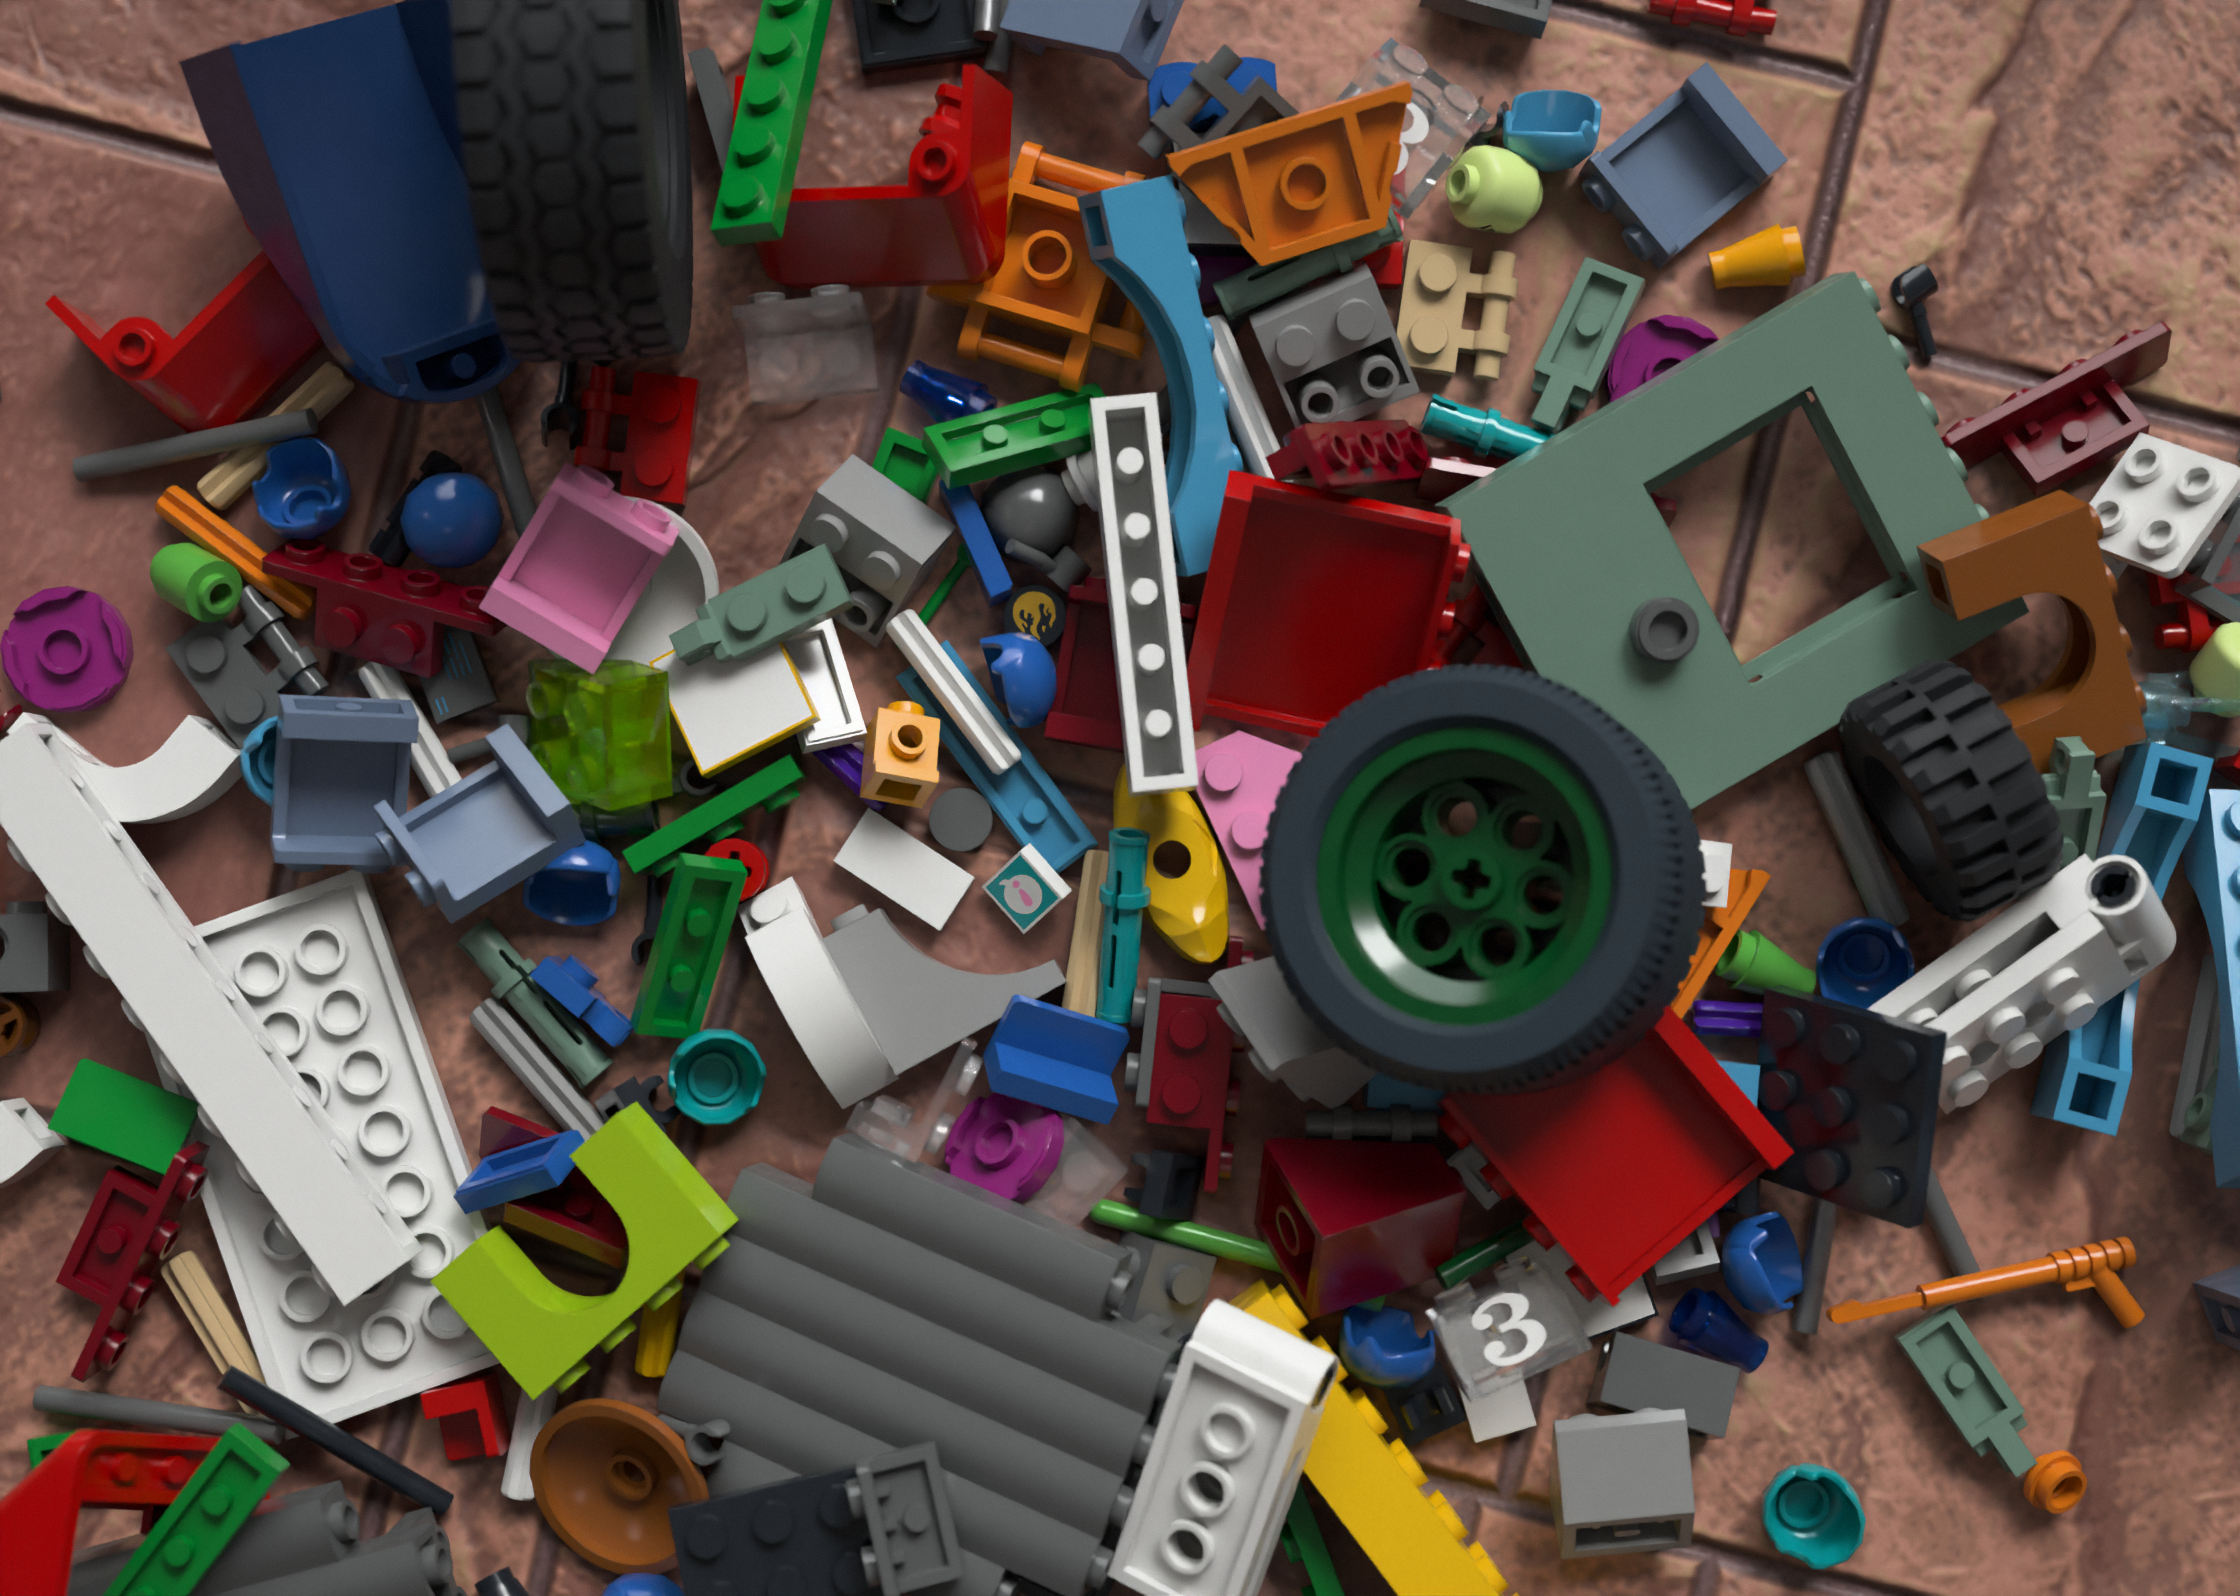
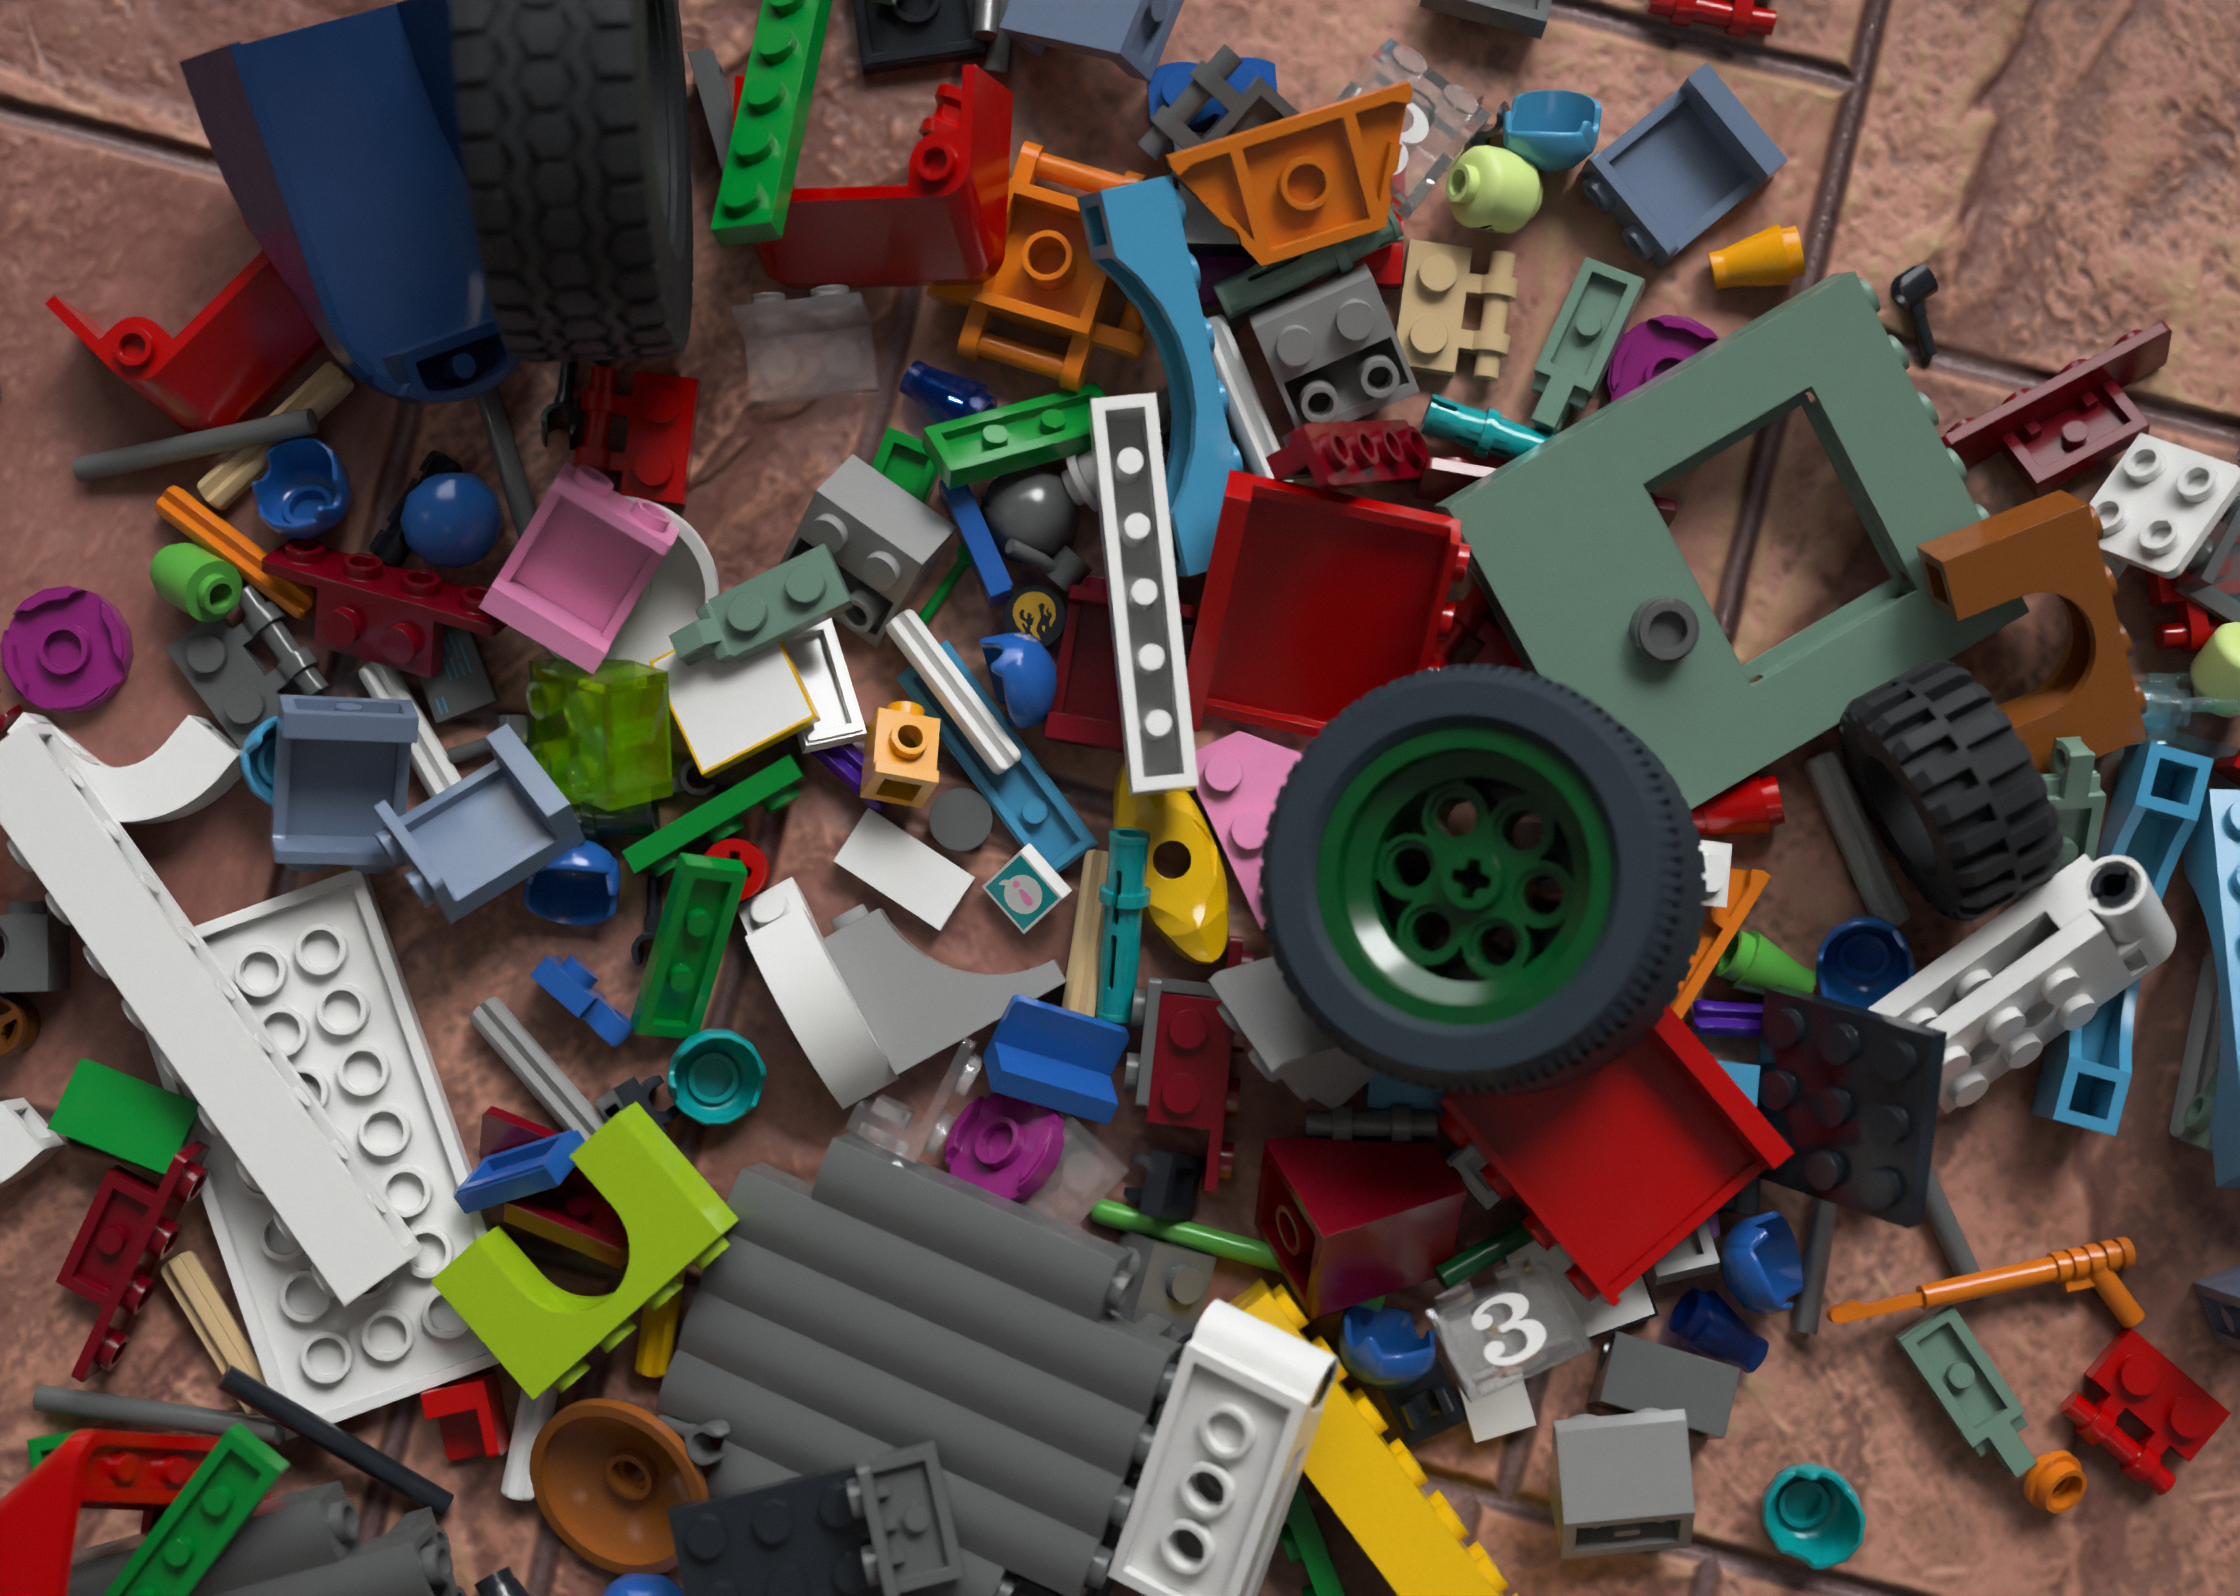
sand green pin [456,917,614,1089] -> none
none -> red cone [1691,771,1786,836]
none -> red plate [2060,1327,2231,1495]

